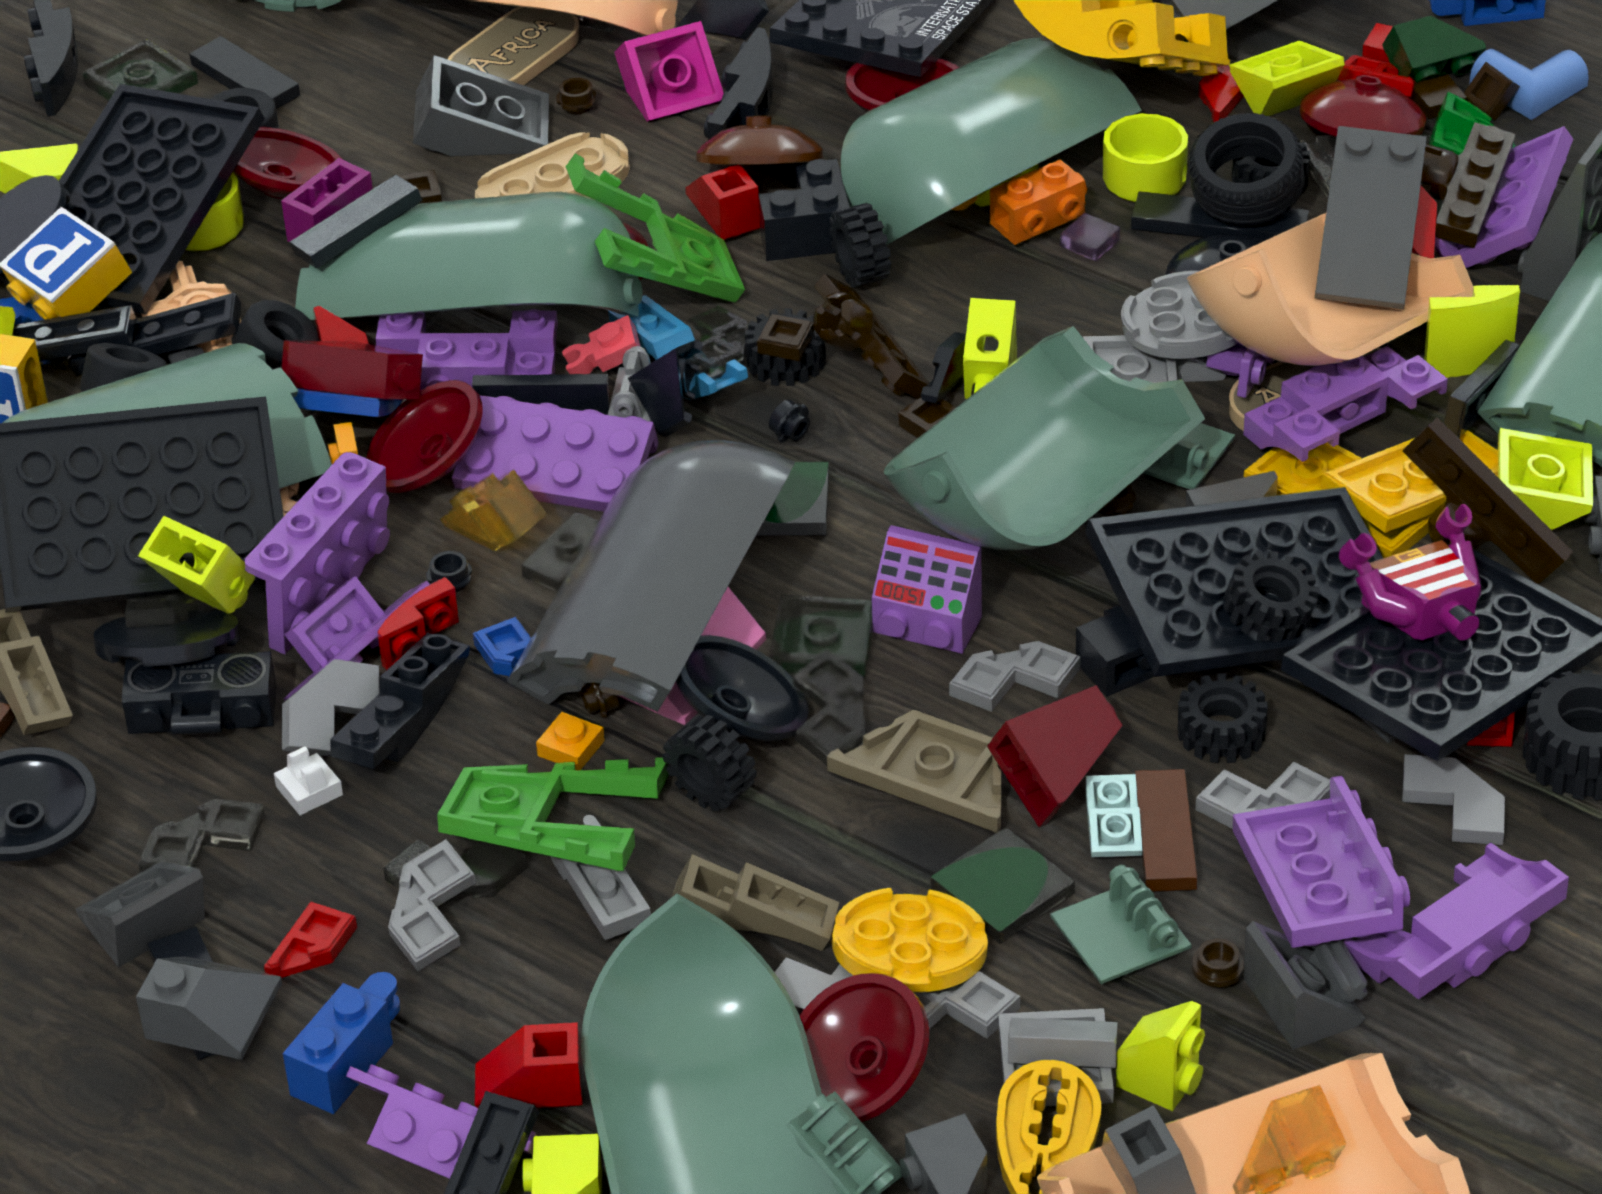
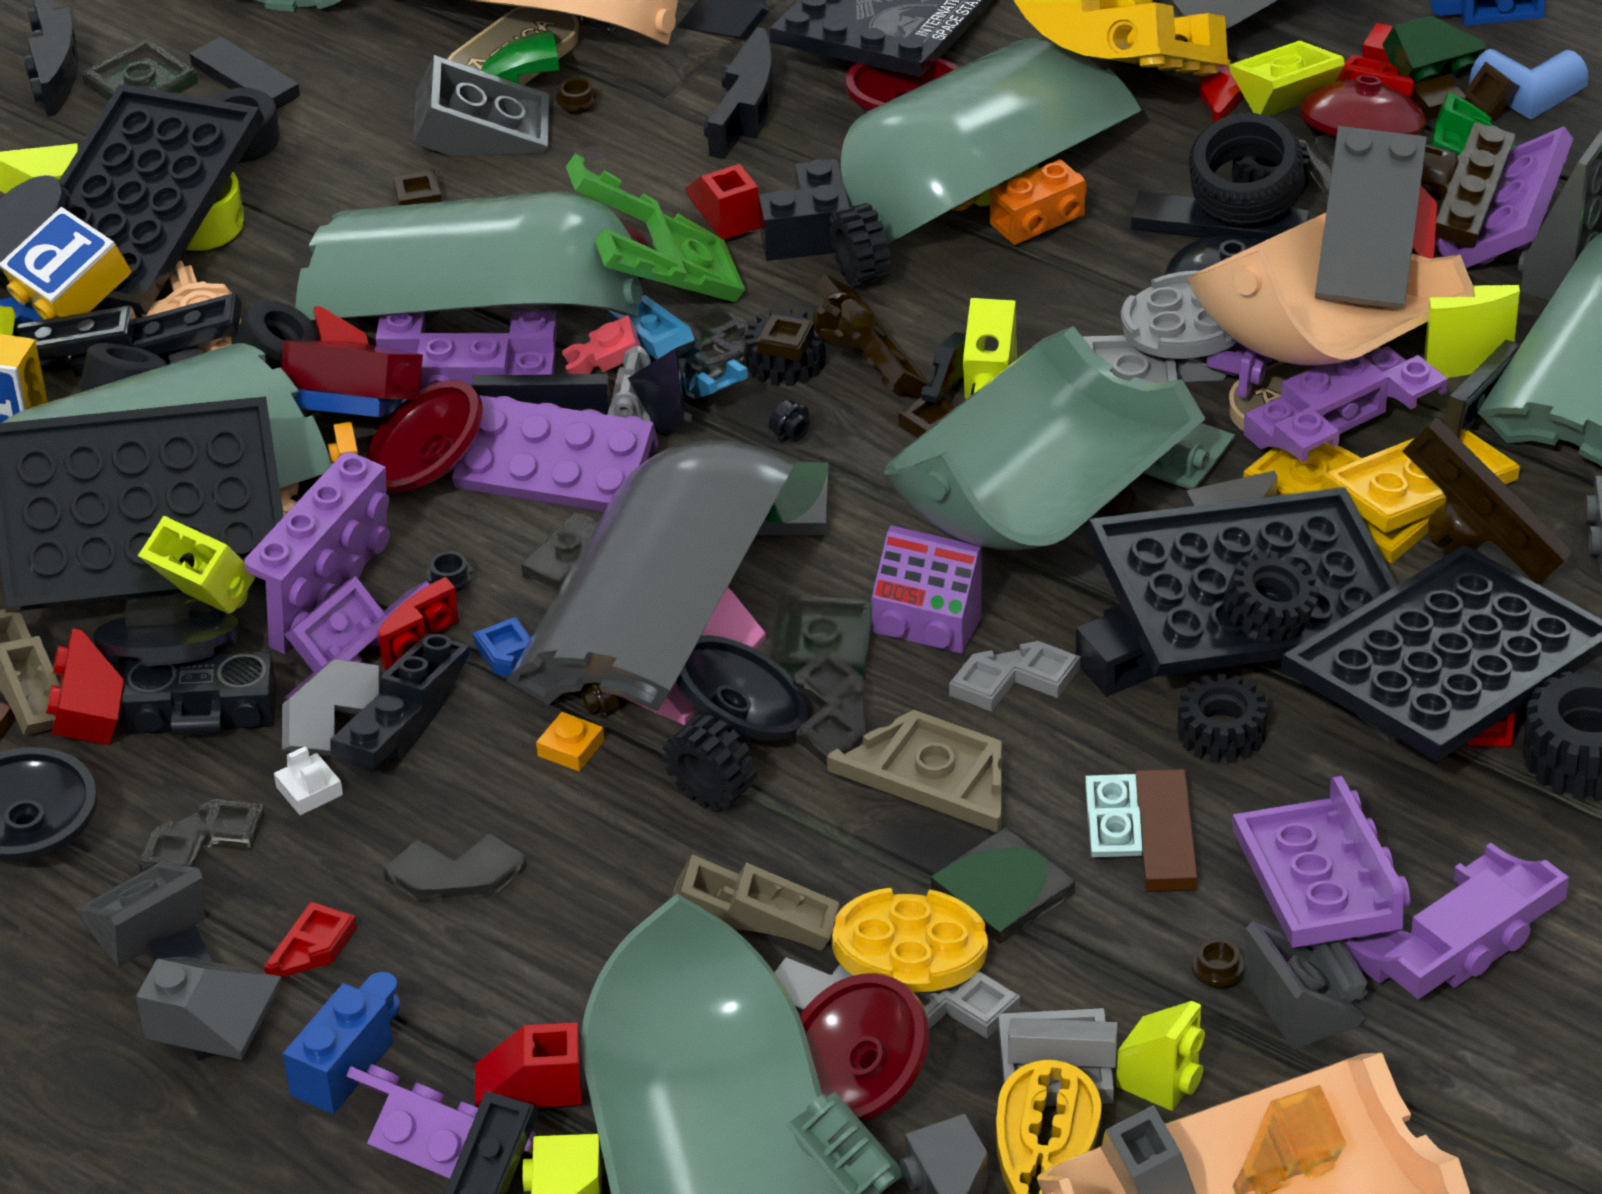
dark red dish [232,127,343,199] -> none
magenta brick [281,158,373,242] -> none
tile [290,175,423,268] -> none
light grey tile [388,839,475,972] -> none
bright green wing [437,758,669,871] -> none
clear yellow slope [440,469,547,551] -> none
tan tile [475,132,630,198] -> none
light grey plate [551,815,651,940] -> none
dark pink slope [614,21,724,122] -> none
reddish brown dish [696,116,823,164] -> none
dark red slope [987,685,1123,828] -> none
sand green hinge [1050,865,1192,984] -> none
clear purple tile [1060,213,1120,261] -> none
neon yellow piece [1103,113,1188,202] -> none
light grey tile [1195,762,1330,829] -> none
magenta torso [1339,504,1481,640] -> none
light grey tile [1402,754,1505,845] -> none
neon yellow slope [1498,428,1593,530] -> none
none -> red slope [46,628,124,746]
none -> green brick [480,30,559,84]

